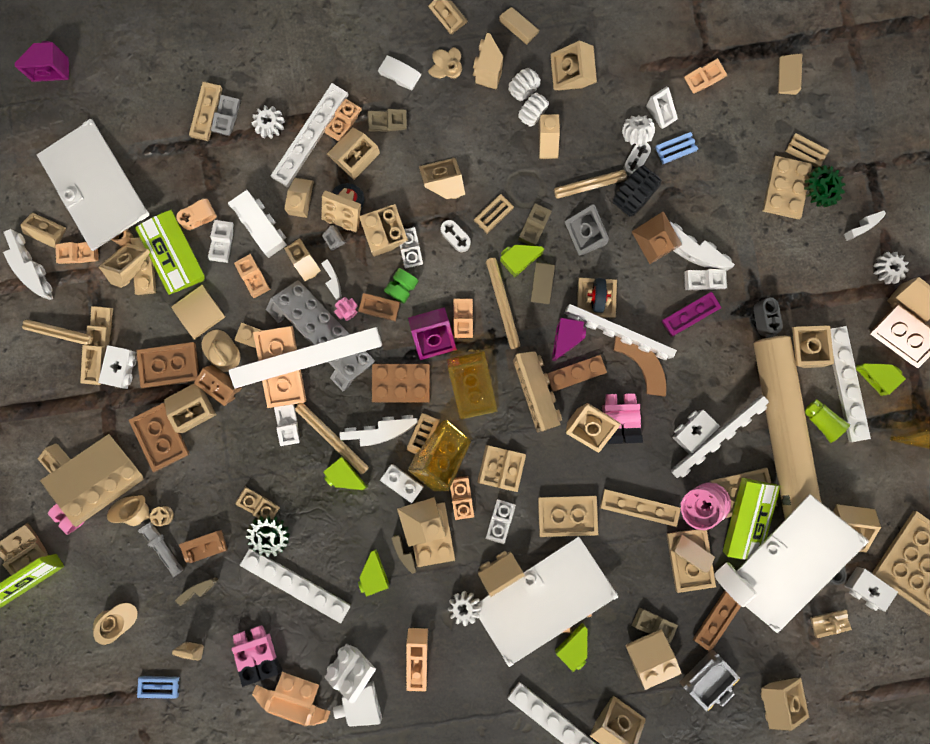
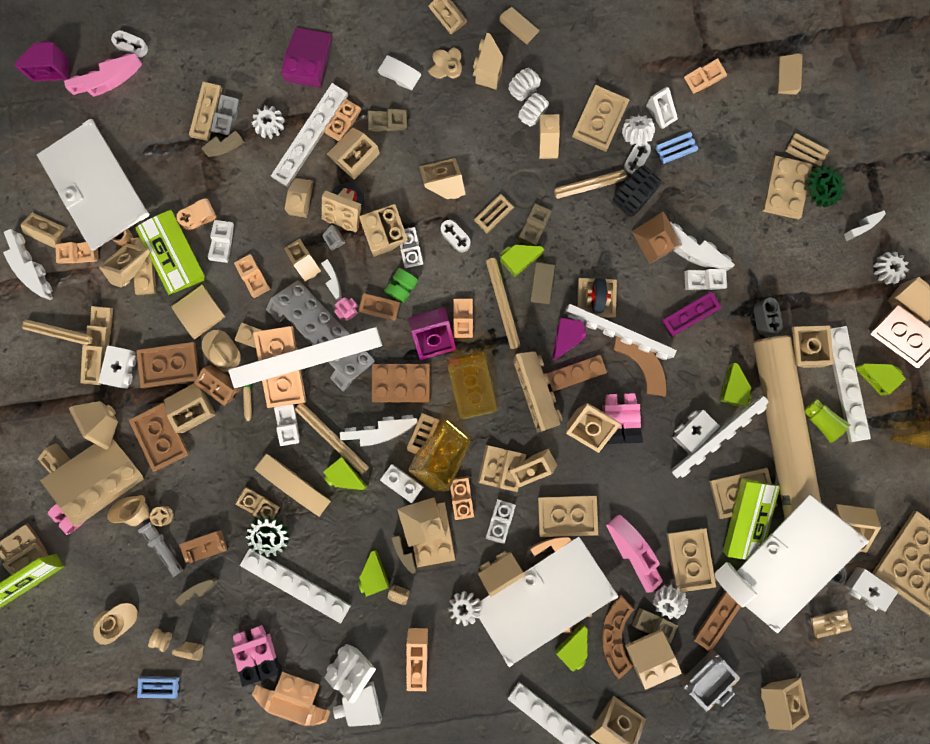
white wedge [228,190,287,258] -> none
tan slope [551,40,597,90] -> none
light grey slope [564,204,609,256] -> none
tan plate [600,489,681,527] -> none
tan slope [671,534,715,574] -> none
bright pink wheel [681,482,731,530] -> none
none -> bright pink slope [64,54,142,97]
none -> tan slope [69,401,118,450]
none -> white beam [111,31,148,57]
none -> tan wheel [148,628,172,652]
none -> dark tan slope [201,131,245,157]
none -> tan piece [243,384,252,421]
none -> tan slope [254,453,331,517]
none -> magenta slope [281,28,332,88]
none -> tan slope [388,585,411,605]
none -> tan slope [510,449,558,487]
none -> light nougat slope [529,536,571,556]
none -> tan plate [572,85,630,152]
none -> medium nougat tile [602,594,634,679]
none -> bright pink slope [606,515,663,593]
none -> white gear [653,584,688,619]
none -> lime slope [719,363,752,407]

